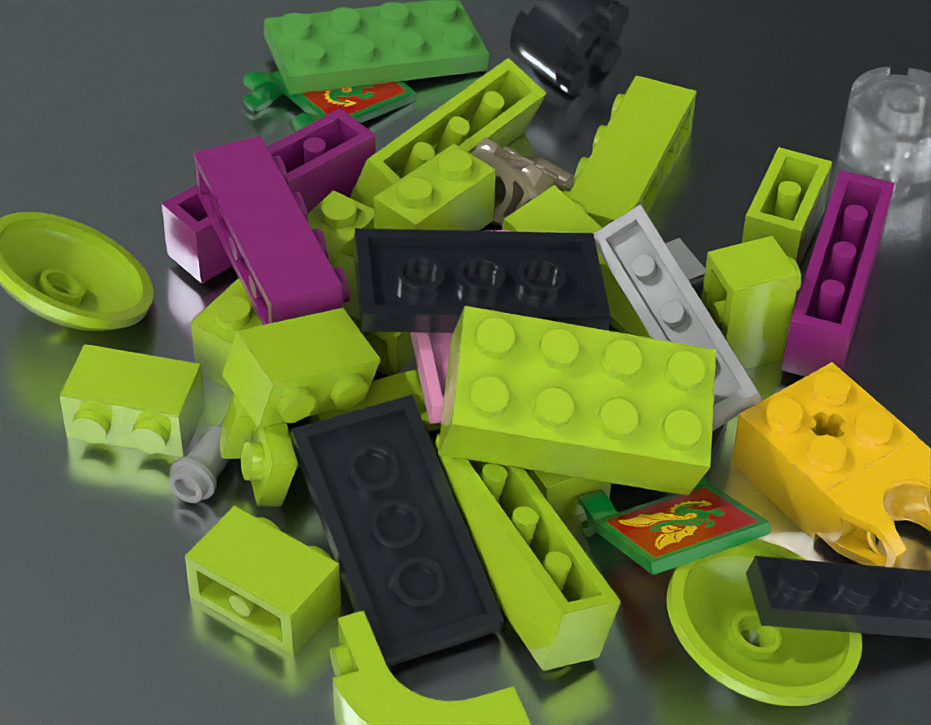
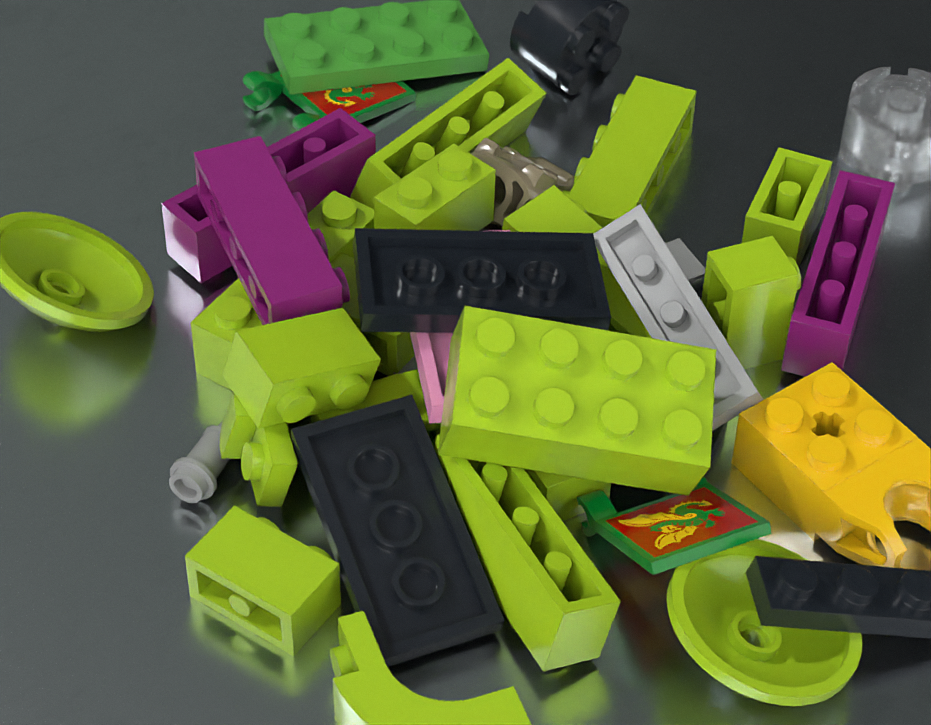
lime brick [60,344,205,457] -> none

